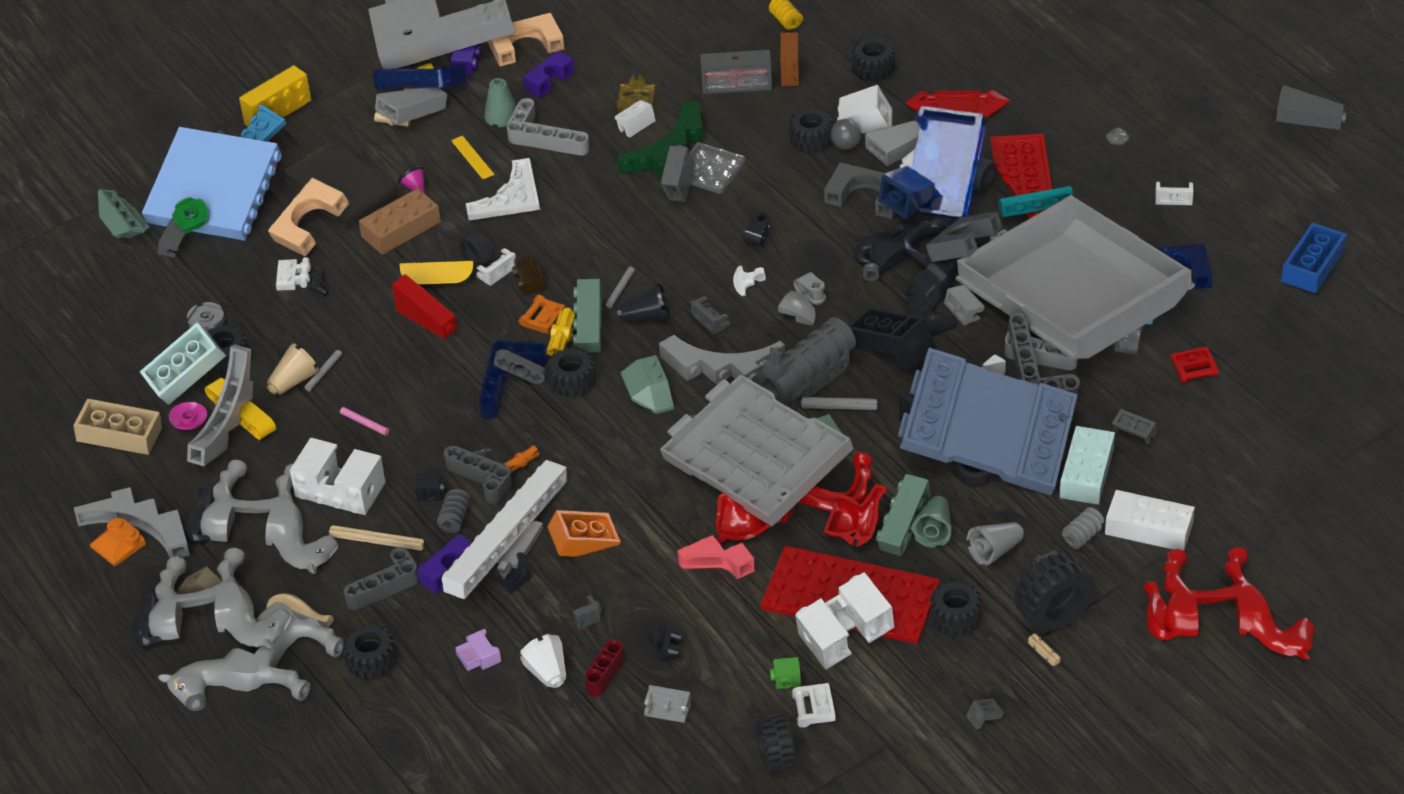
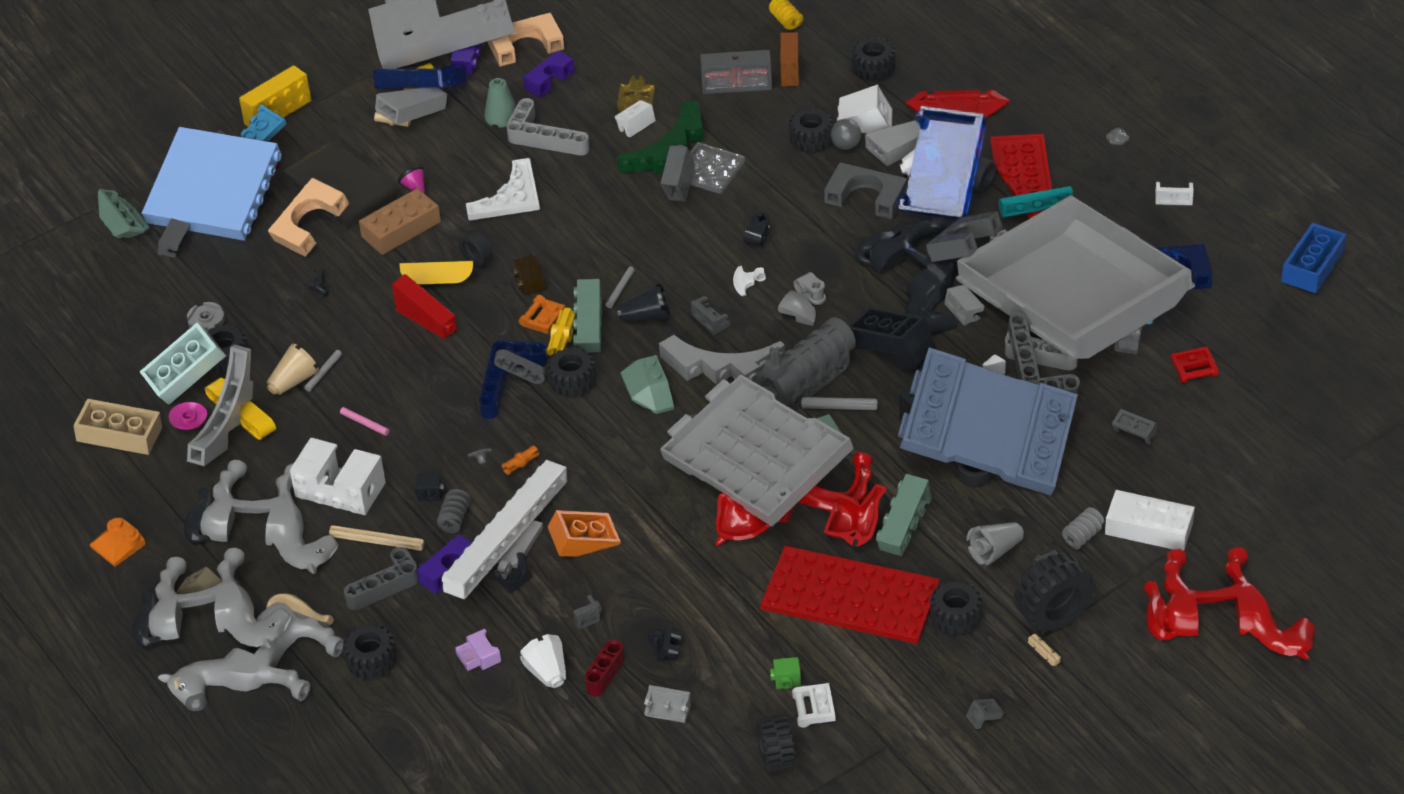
light grey arch [74,487,190,558] -> none
green plate [172,197,209,233] -> none
white plate [276,258,311,291] -> none
dark grey beam [444,446,512,504] -> none
yellow sticker [451,136,494,179] -> none
white hinge [476,248,516,286] -> none
coral arch [678,535,755,579] -> none
white piece [795,572,894,670] -> none
dark grey bush [863,263,879,281] -> none
dark blue slope [878,166,935,219] -> none
sand green cone [911,496,952,548] -> none
light aqua brick [1060,426,1115,505] -> none
dark grey slope [1276,85,1347,130] -> none

